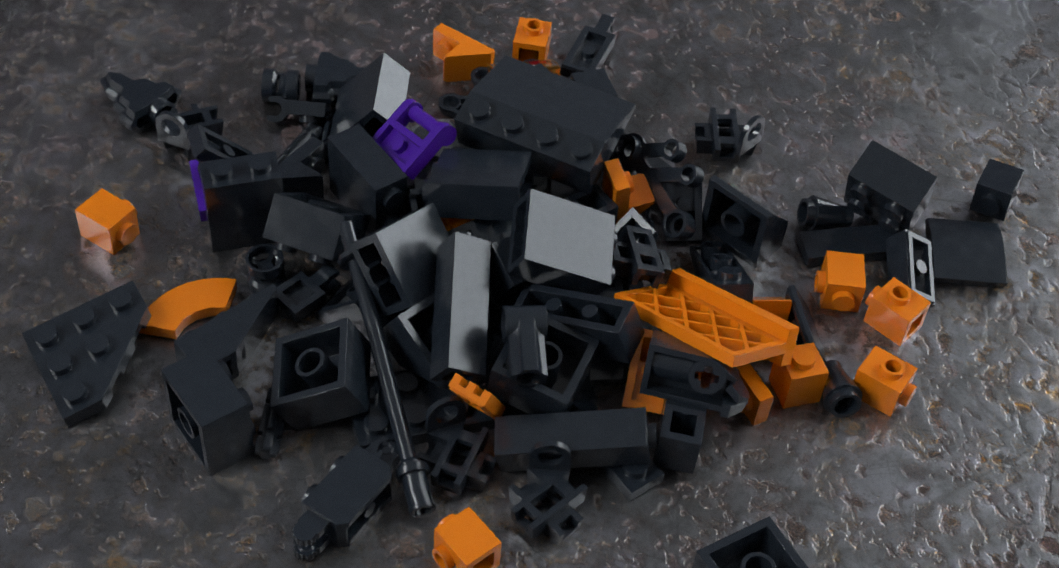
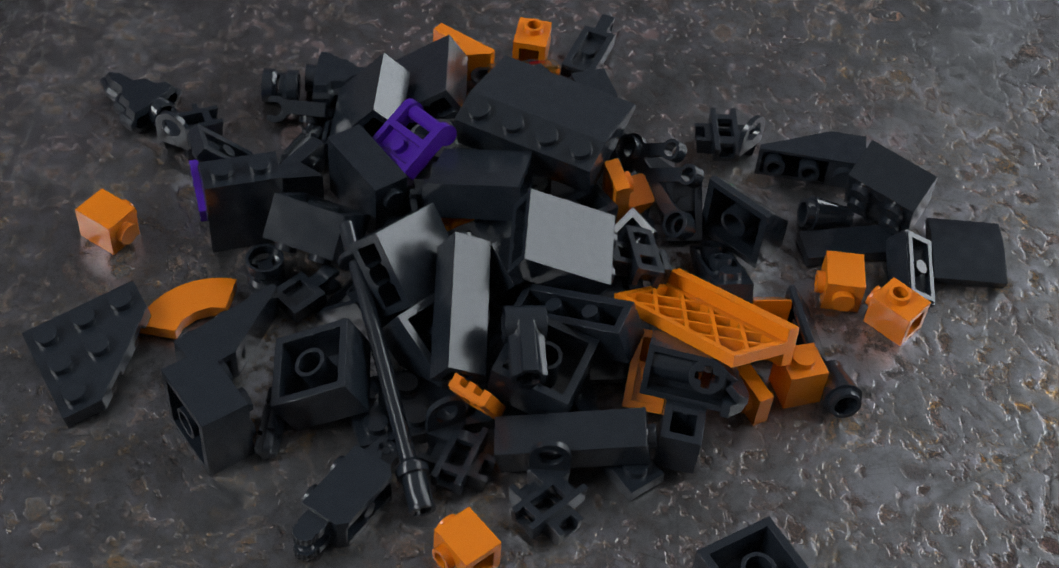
orange brick [853,345,918,417] -> none
black brick [969,159,1024,221] -> none
none -> black brick [395,35,468,131]
none -> black slope [754,131,866,188]

